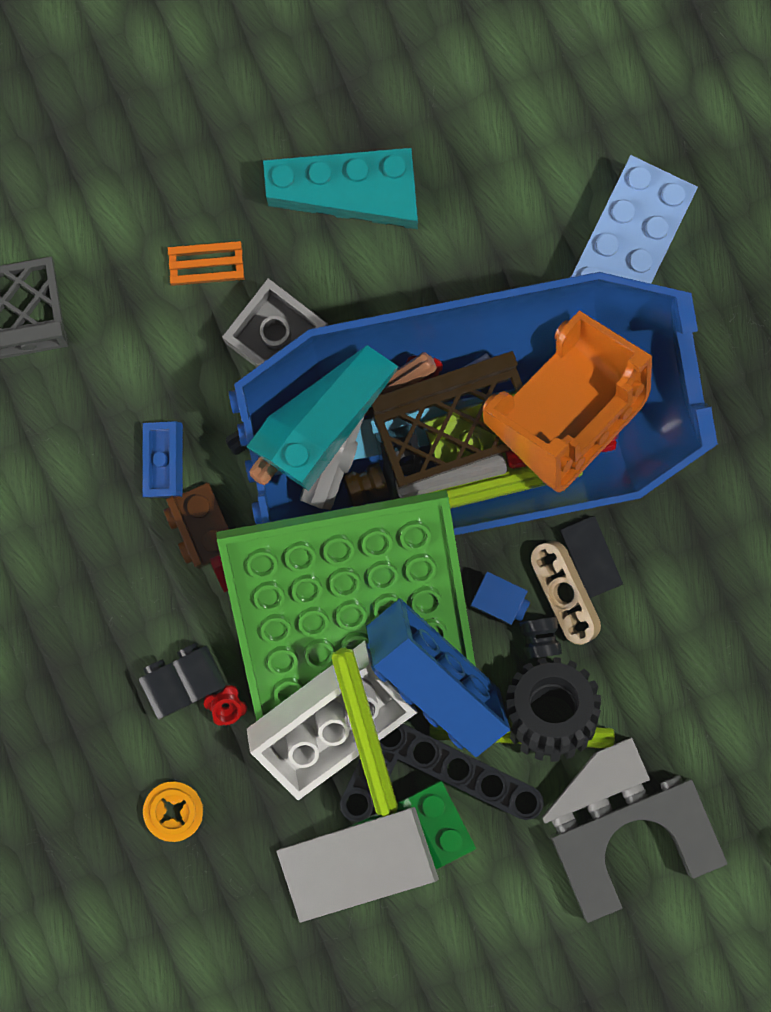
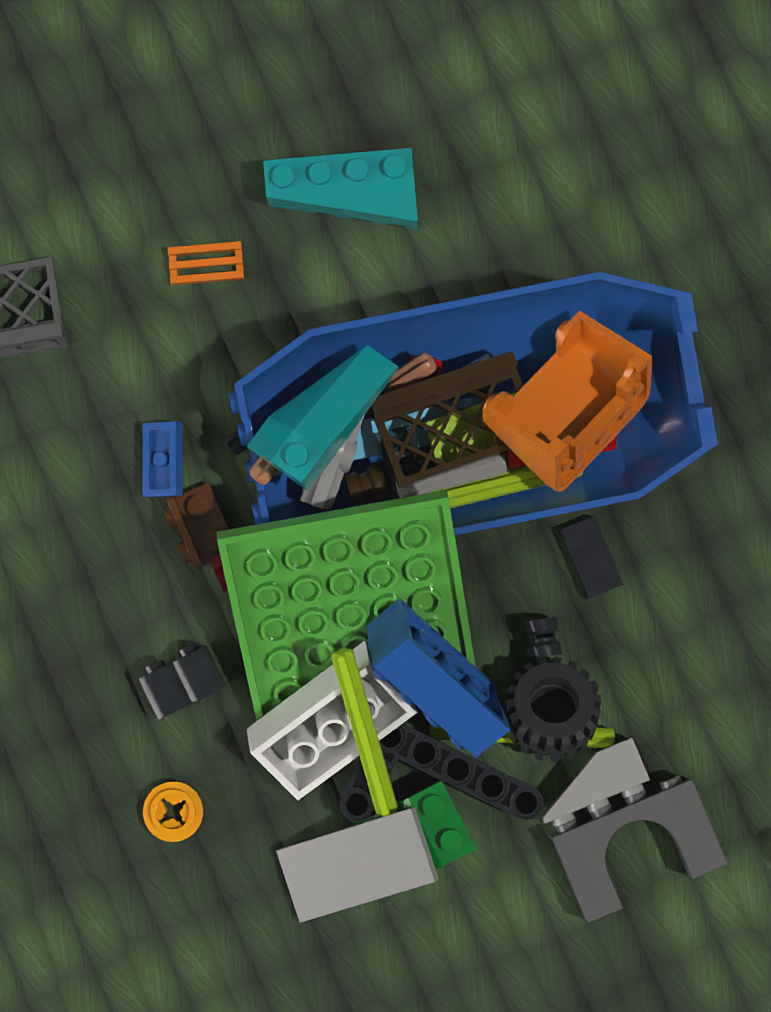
red plate [204,685,247,726] -> none
light grey brick [222,278,328,368] -> none
blue brick [470,572,530,626] -> none
tan beam [531,541,601,645] -> none
light blue brick [571,155,698,284] -> none

